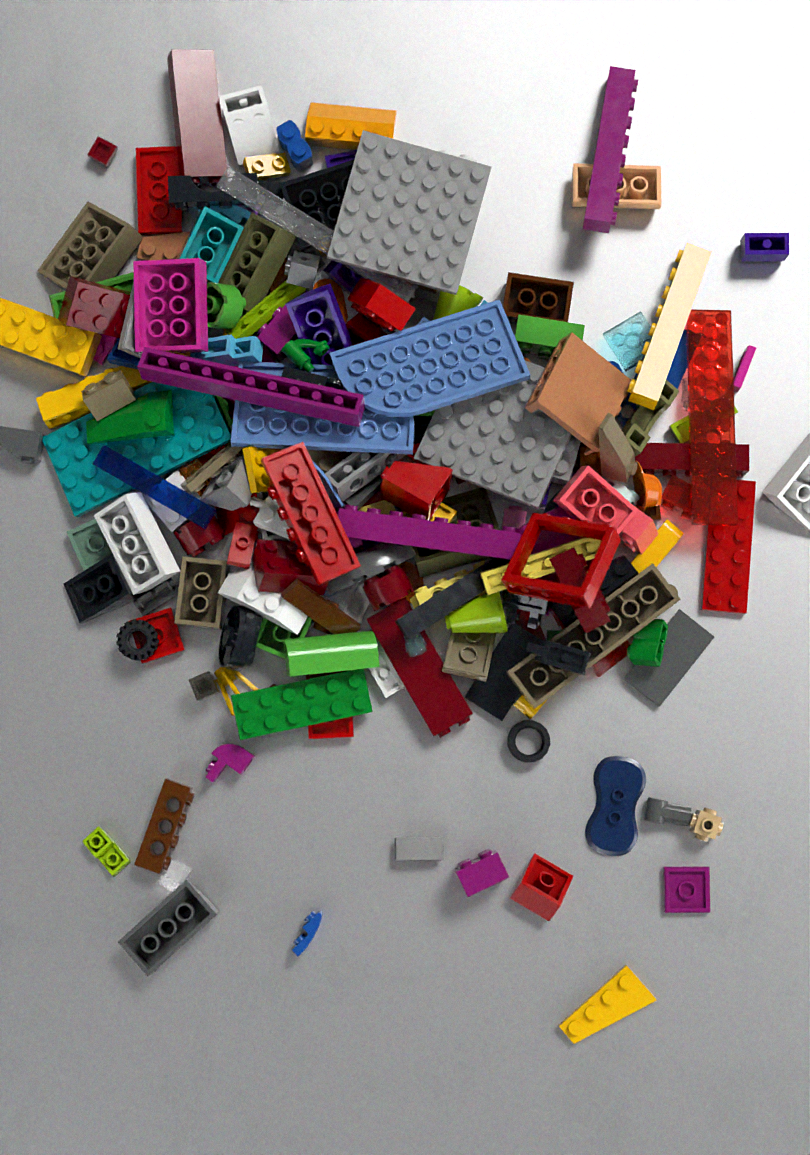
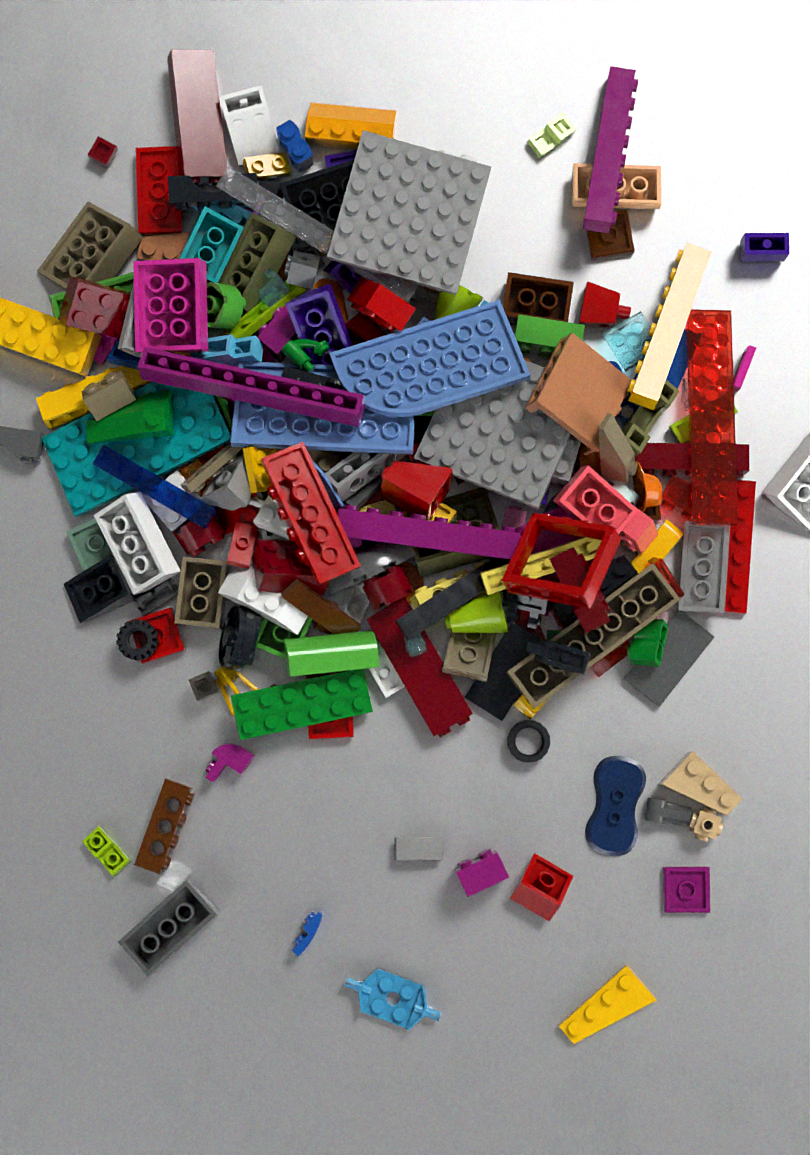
none -> clear light blue panel [258,268,290,308]
none -> dark azure plate [344,968,442,1031]
none -> yellowish green slope [527,113,577,159]
none -> red torso [578,282,631,328]
none -> reddish brown tile [583,209,635,260]
none -> clear red tile [648,557,684,598]
none -> tan wedge [659,751,742,815]
none -> light grey plate [678,522,730,614]

